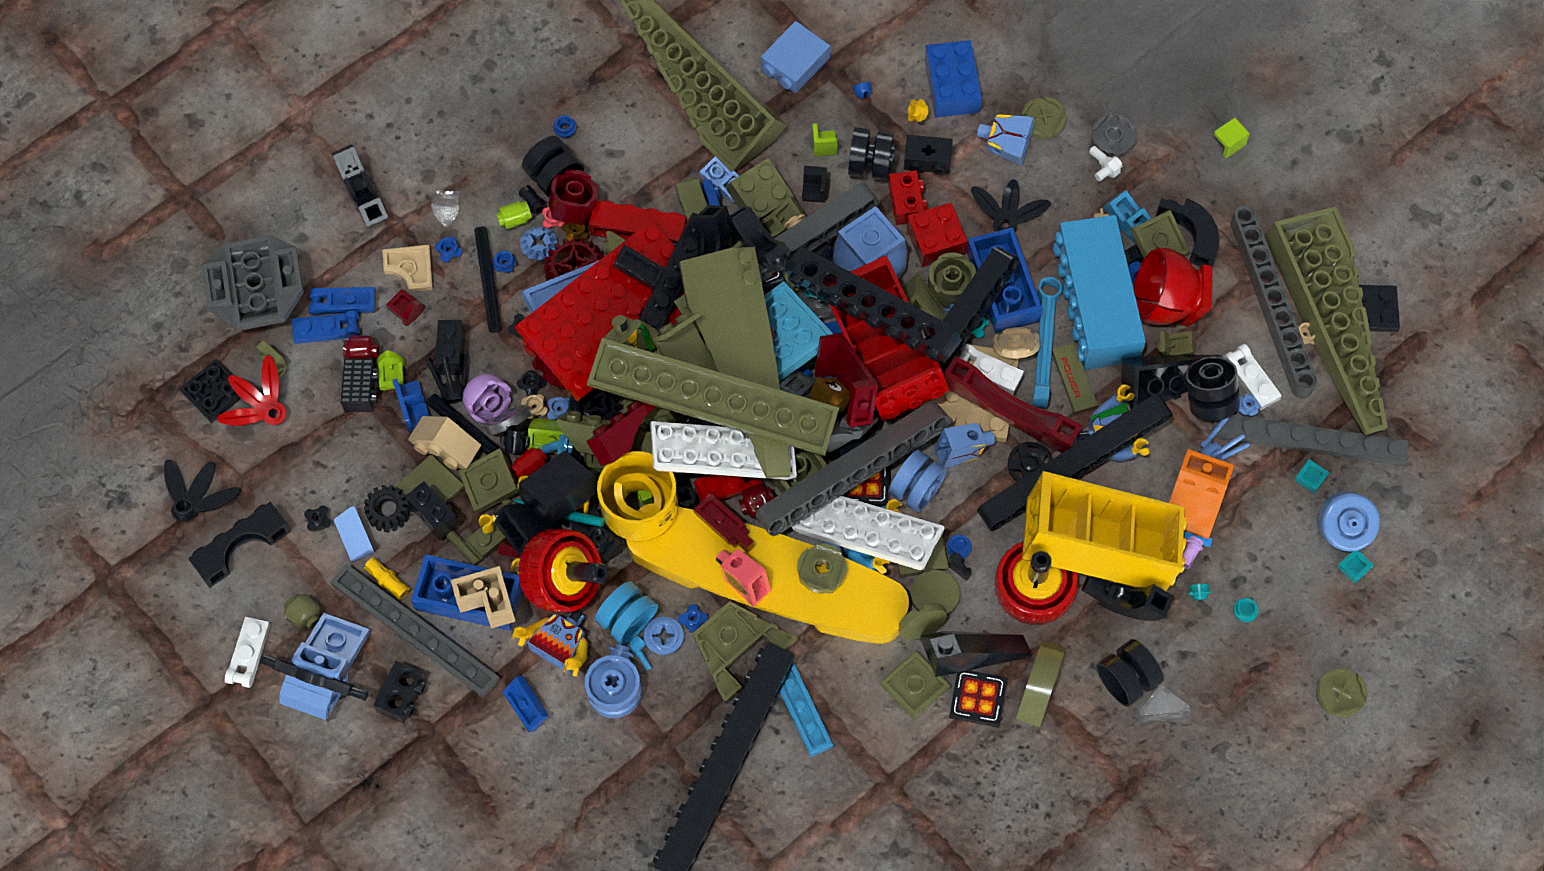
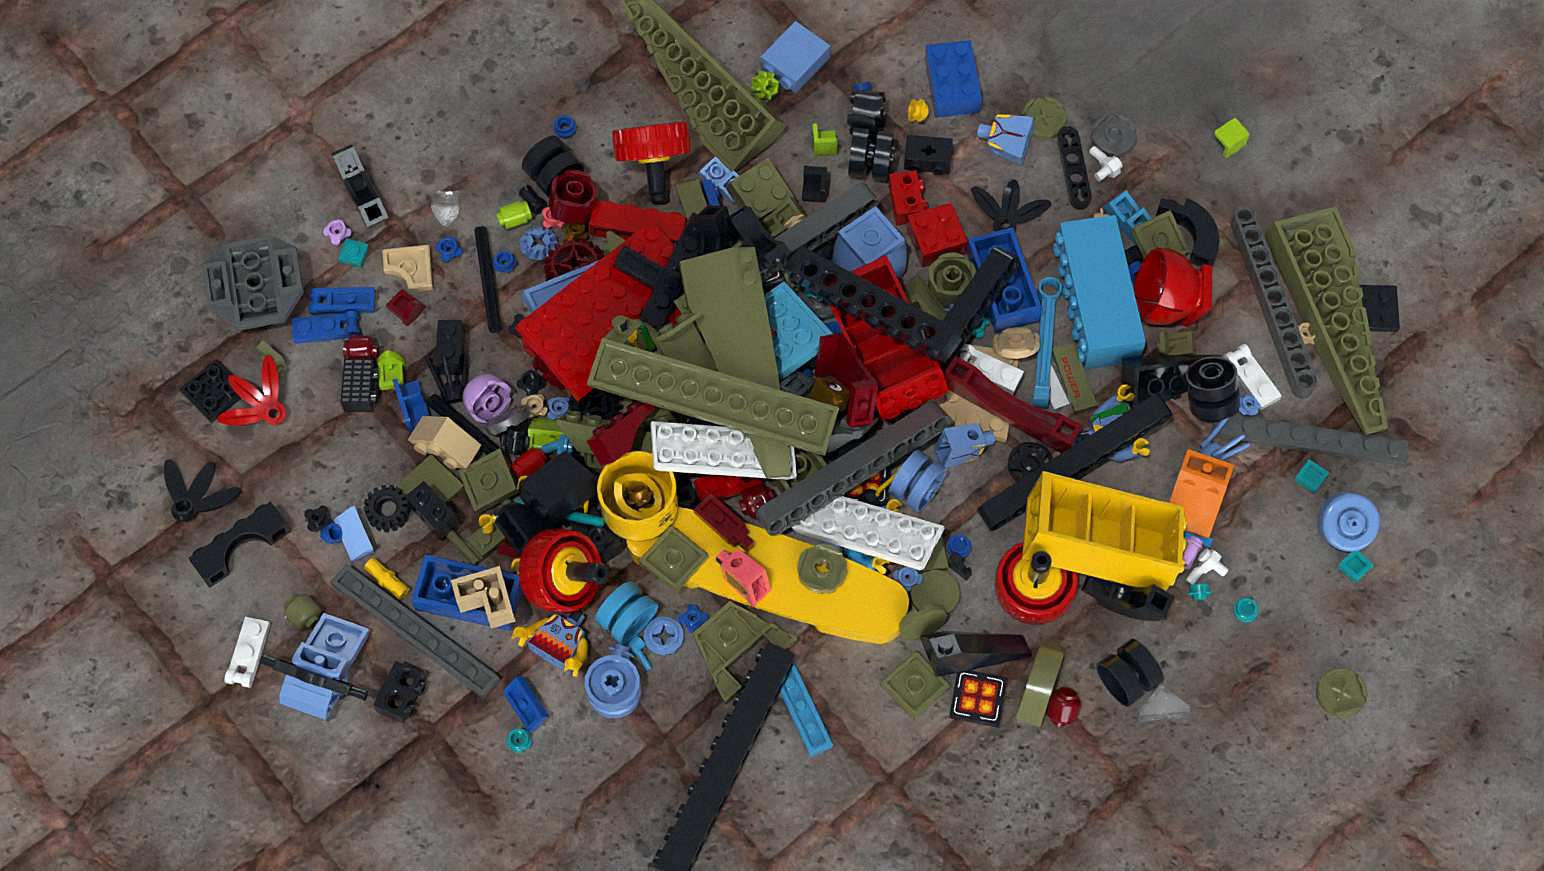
none -> blue hinge [320,523,342,544]
none -> lavender plate [323,219,351,245]
none -> teal plate [338,238,369,268]
none -> teal plate [506,729,531,753]
none -> red wheel [612,121,691,203]
none -> pearl gold plate [627,485,653,506]
none -> olive tile [639,525,709,594]
none -> lime gear [750,71,779,100]
none -> black brick [847,90,886,137]
none -> black hinge [858,466,901,506]
none -> medium blue plate [893,566,923,592]
none -> dark red head [1045,687,1082,726]
none -> white sticker [1049,365,1070,409]
none -> black beam [1057,126,1091,210]
none -> white piece [1185,548,1228,585]

